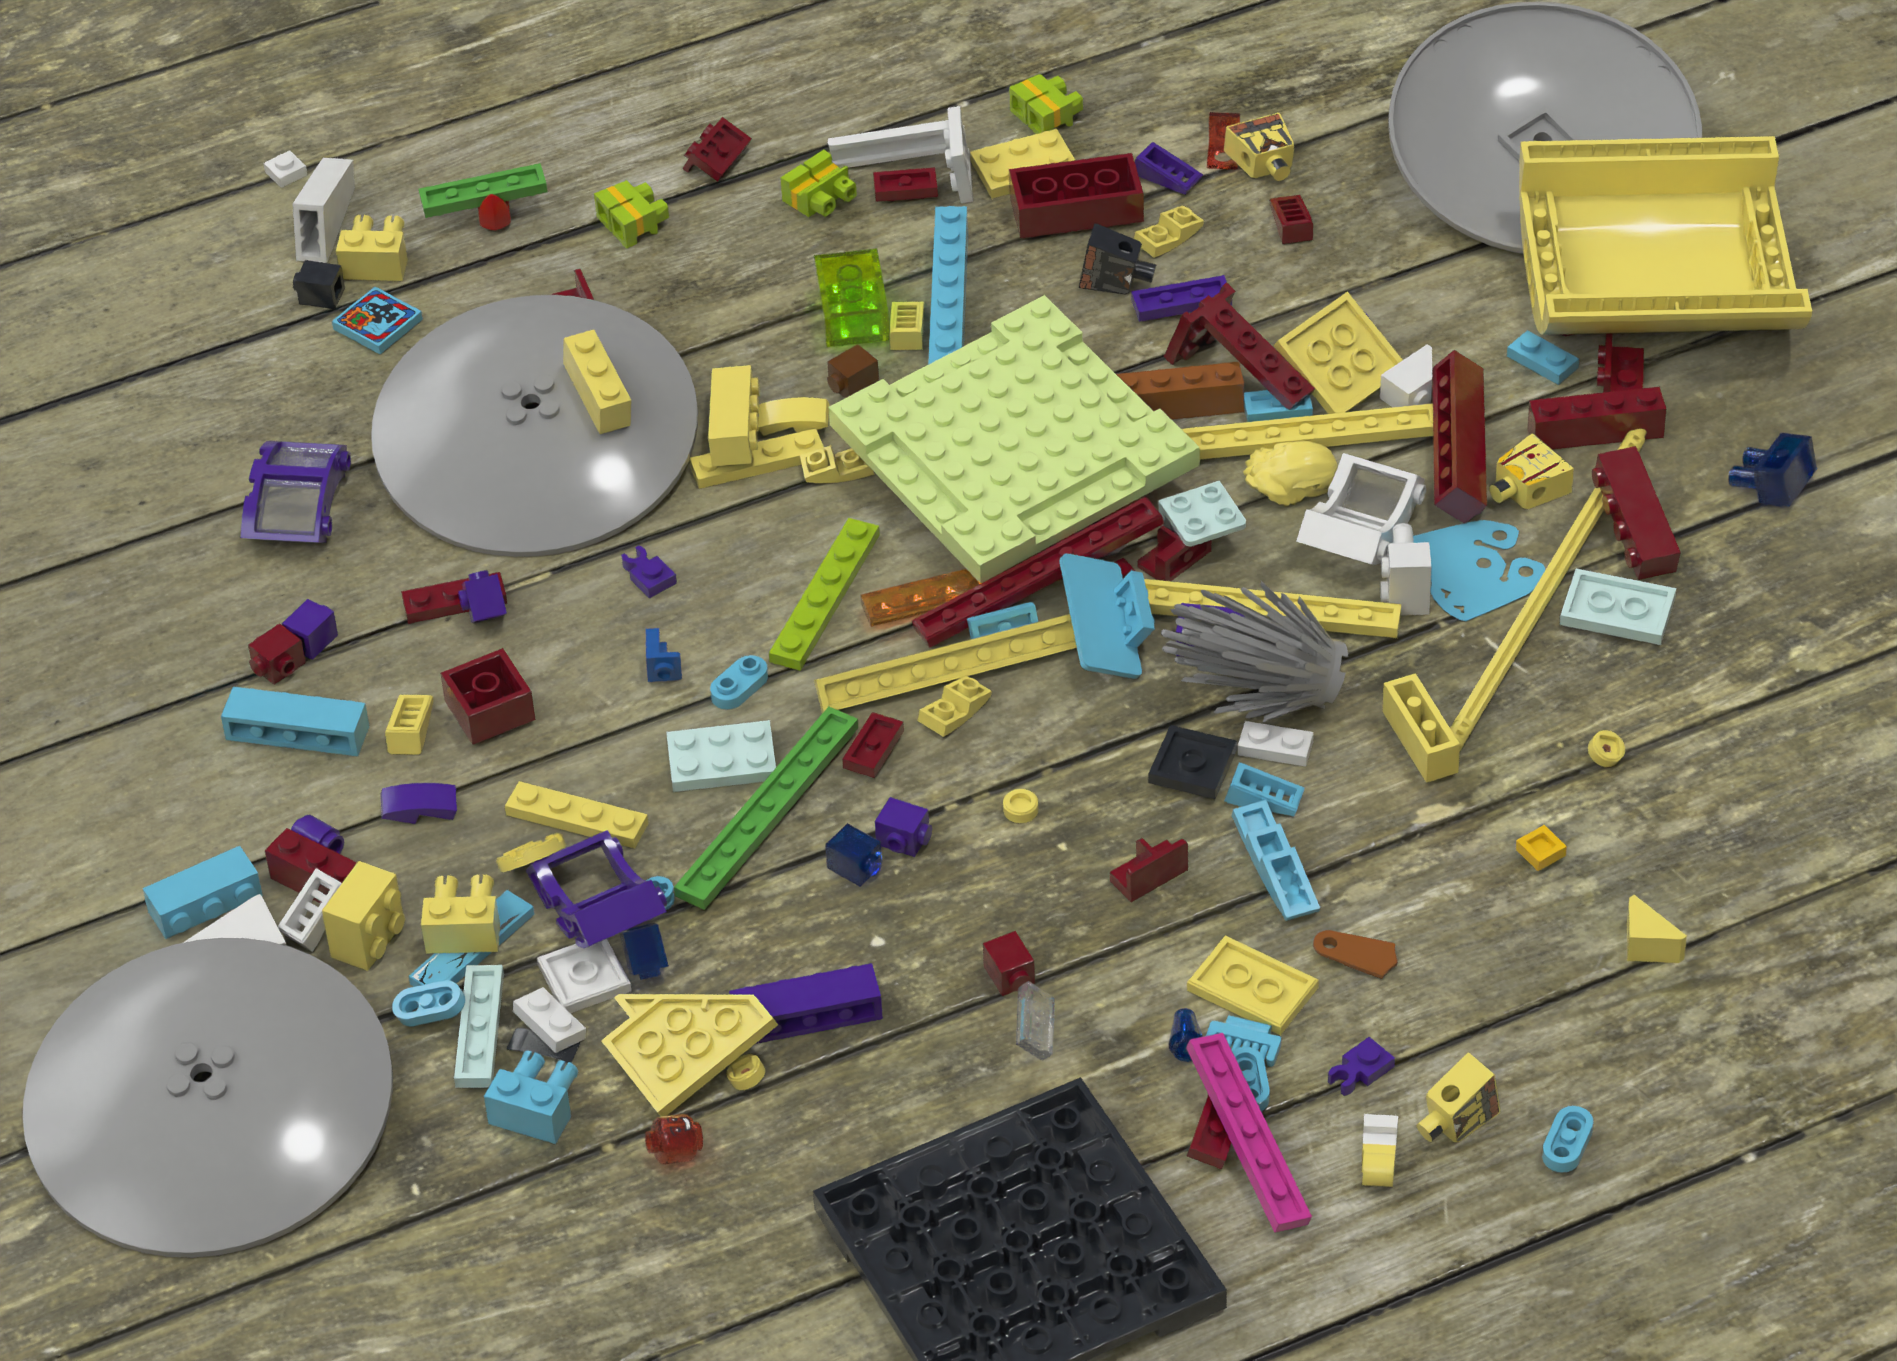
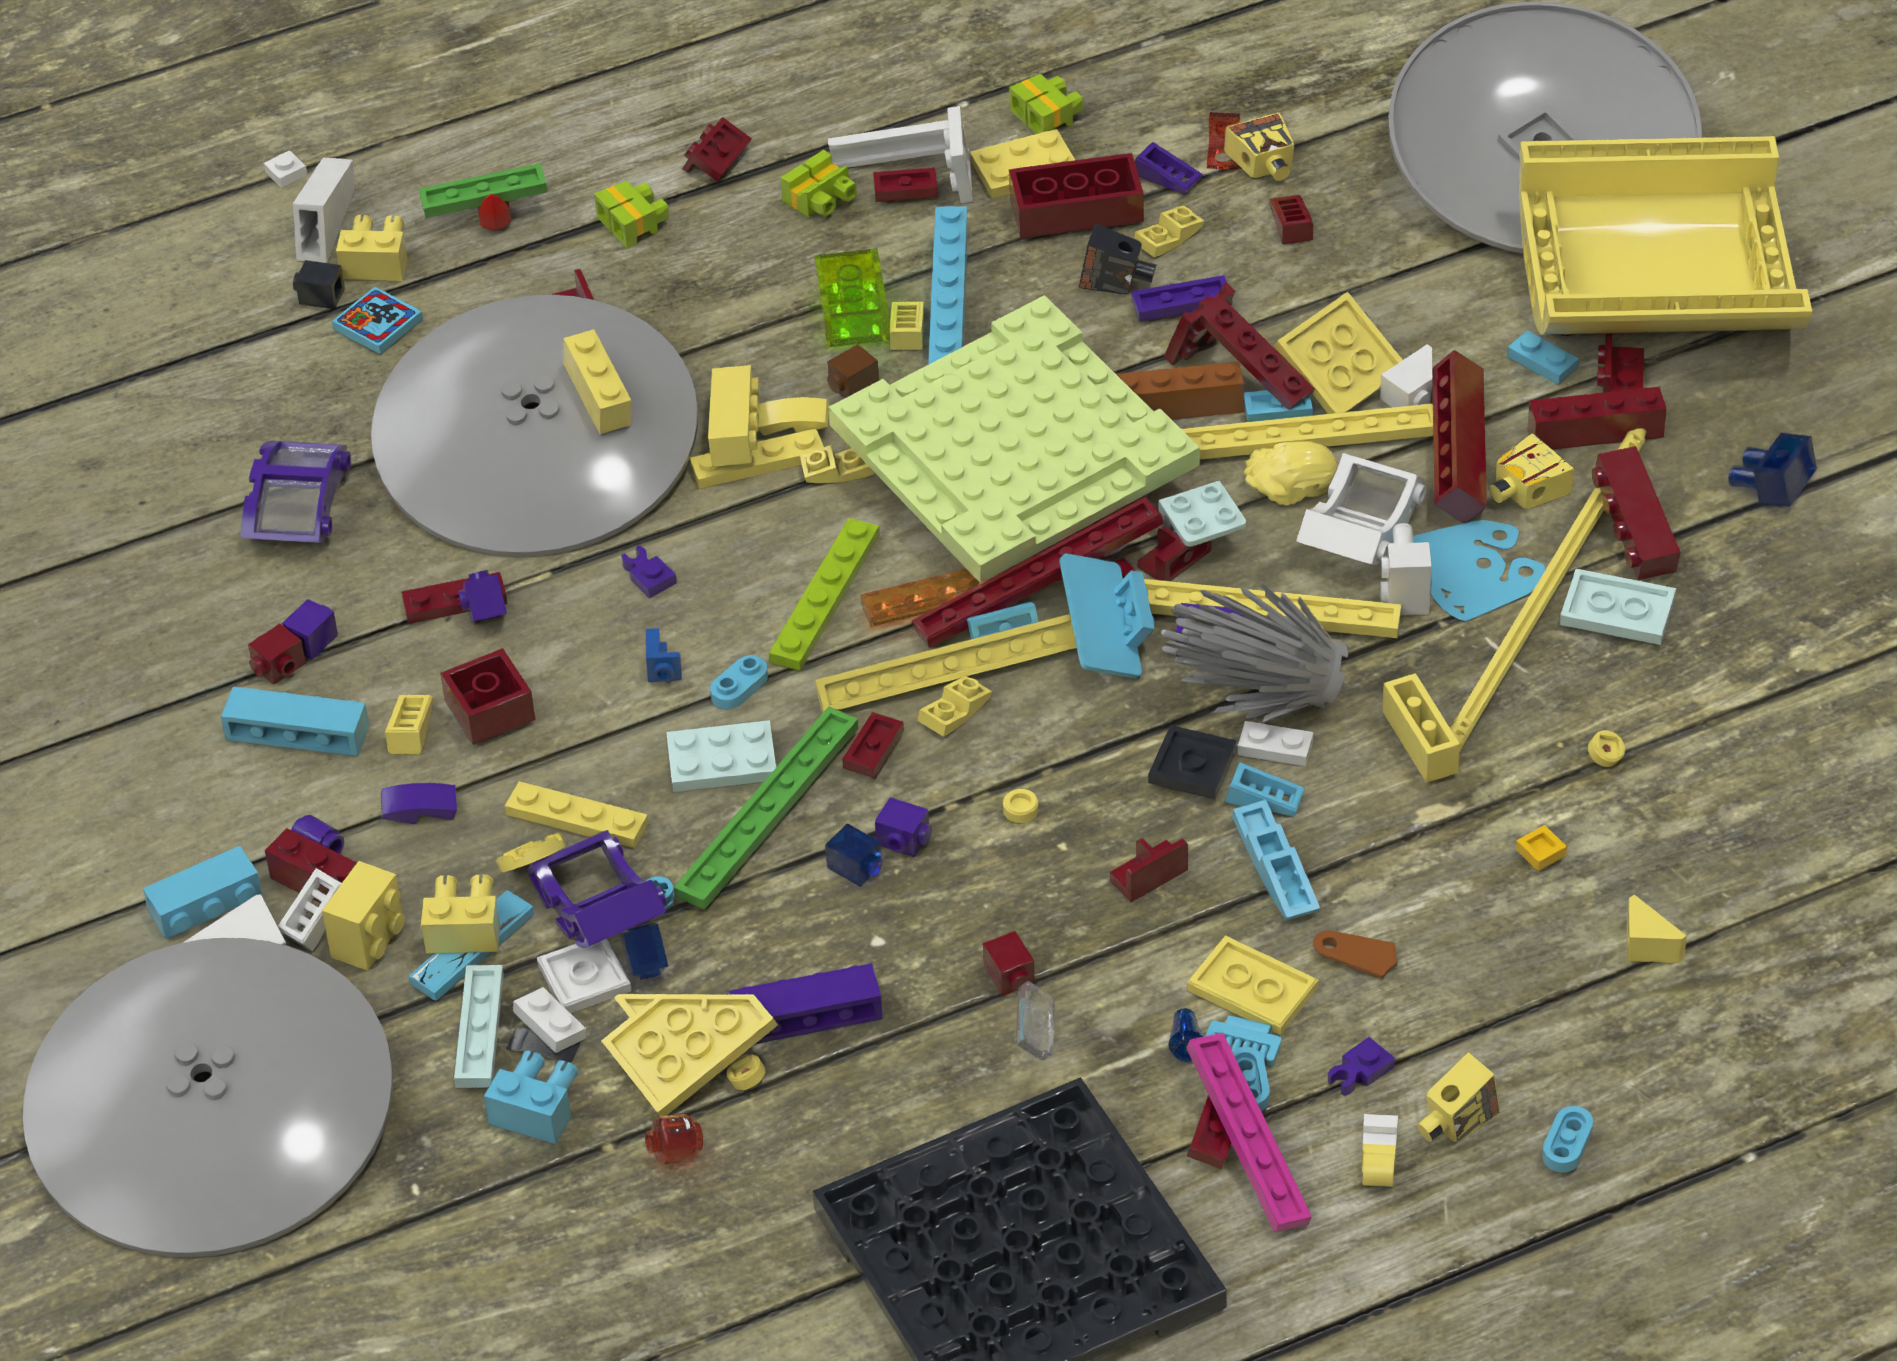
medium azure plate [392,980,465,1026] -> none

